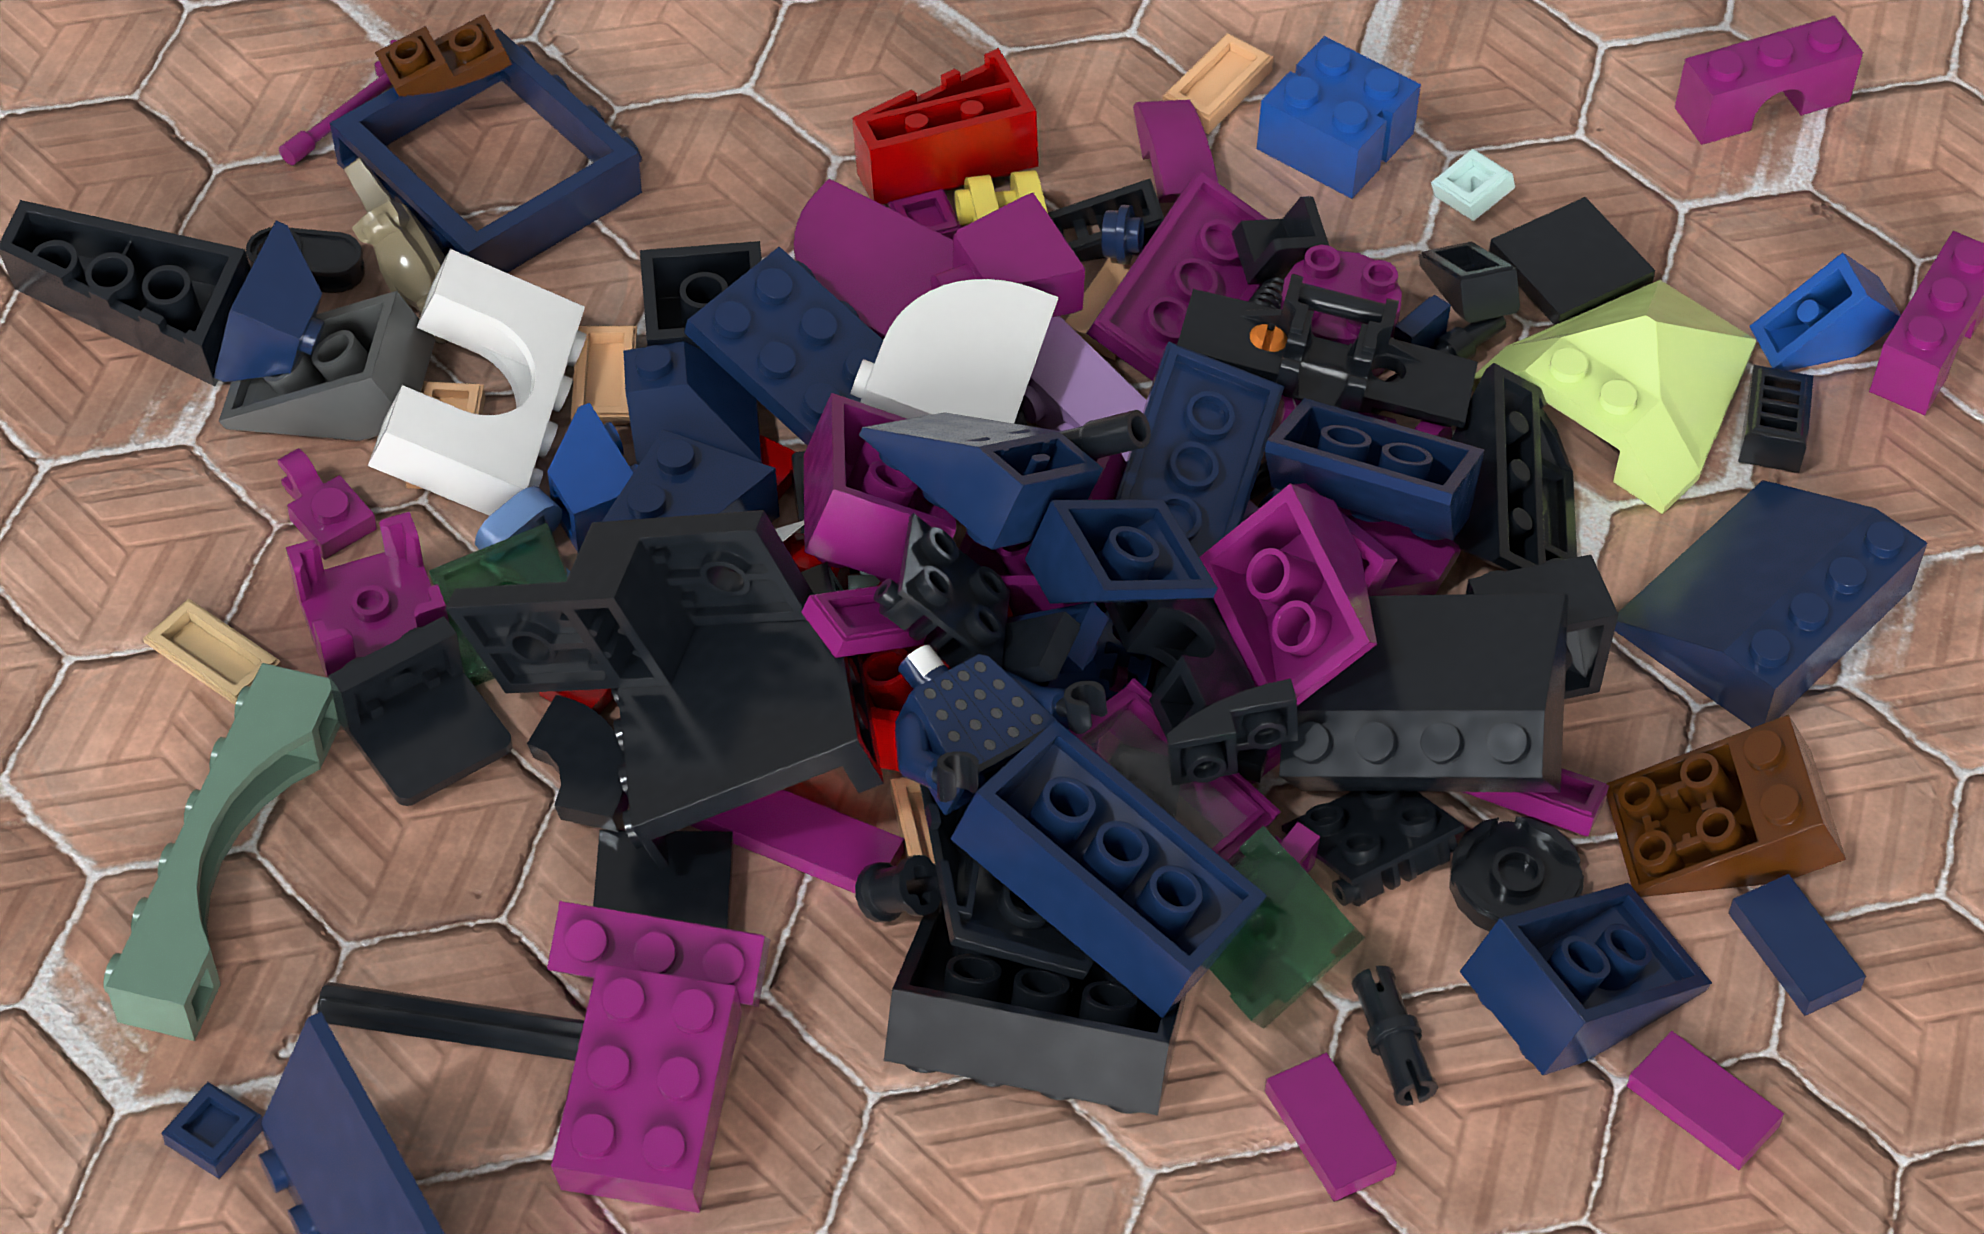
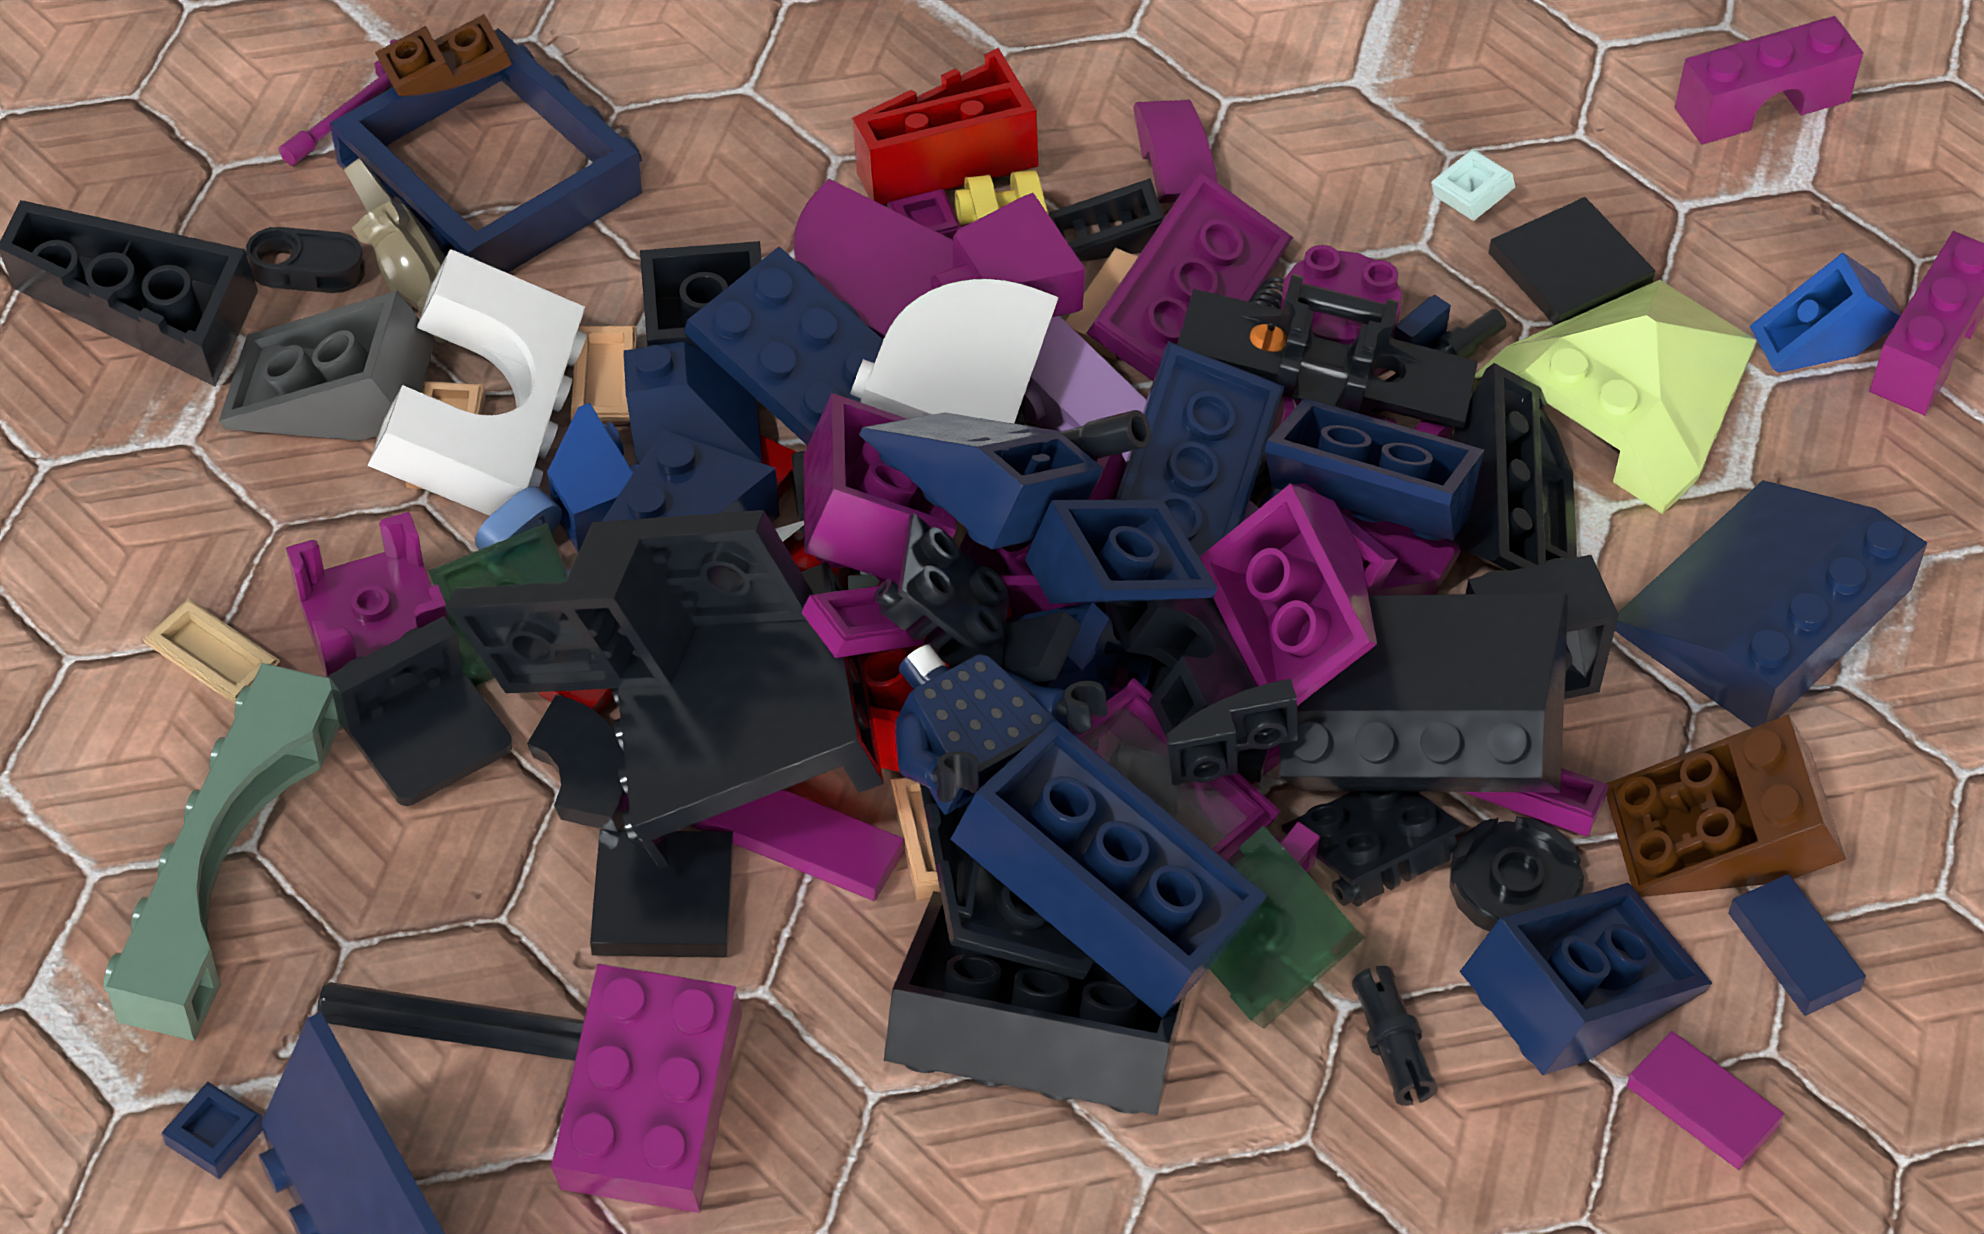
dark blue slope [213,220,325,382] -> none
magenta plate [277,448,377,560] -> none
magenta brick [547,901,771,1007] -> none
black bush [855,855,942,923] -> none
dark blue plate [1102,205,1145,265] -> none
light nougat tile [1163,33,1274,134] -> none
black panel [1232,196,1330,284] -> none
blue piece [1256,36,1421,199] -> none
magenta tile [1265,1052,1397,1202] -> none
black slope [1418,242,1520,323] -> none
black slope [1738,365,1814,473] -> none

